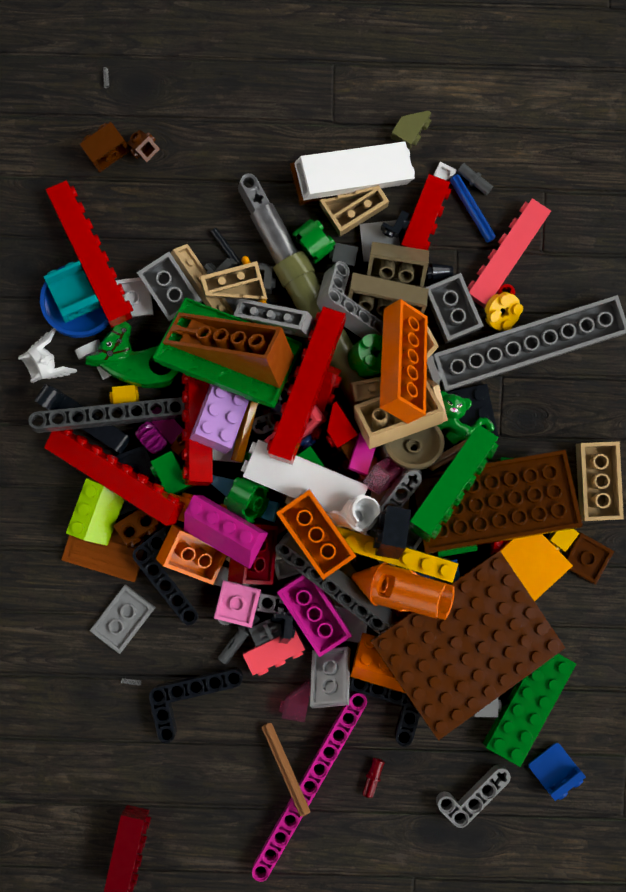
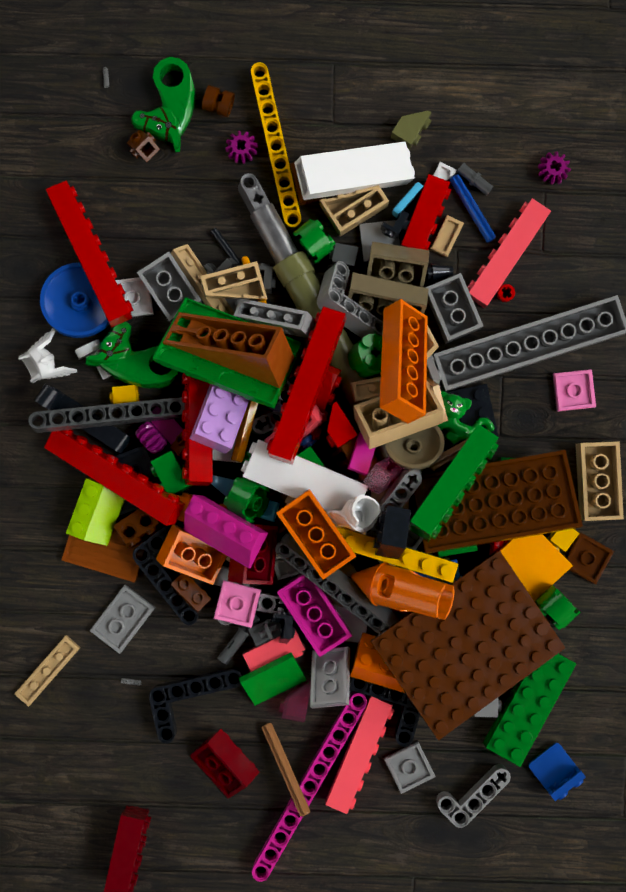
teal panel [43,261,101,323] -> none
reddish brown brick [80,122,130,172] -> none
dark red axle [362,758,385,798] -> none
yellow plate [485,292,523,331] -> none
none -> tan tile [15,635,81,707]
none -> green animal [131,57,195,152]
none -> reddish brown bracket [171,574,211,612]
none -> dark red slope [190,729,260,799]
none -> reddish brown wheel [202,85,235,118]
none -> magenta gear [225,131,258,164]
none -> green tile [239,652,306,706]
none -> yellow beam [251,62,301,231]
none -> coral brick [325,696,394,814]
none -> light grey tile [384,741,436,794]
none -> medium azure tile [392,182,423,219]
none -> tan tile [430,215,464,258]
none -> green brick [536,584,581,630]
none -> magenta gear [537,151,571,185]
none -> bright pink tile [553,369,596,412]

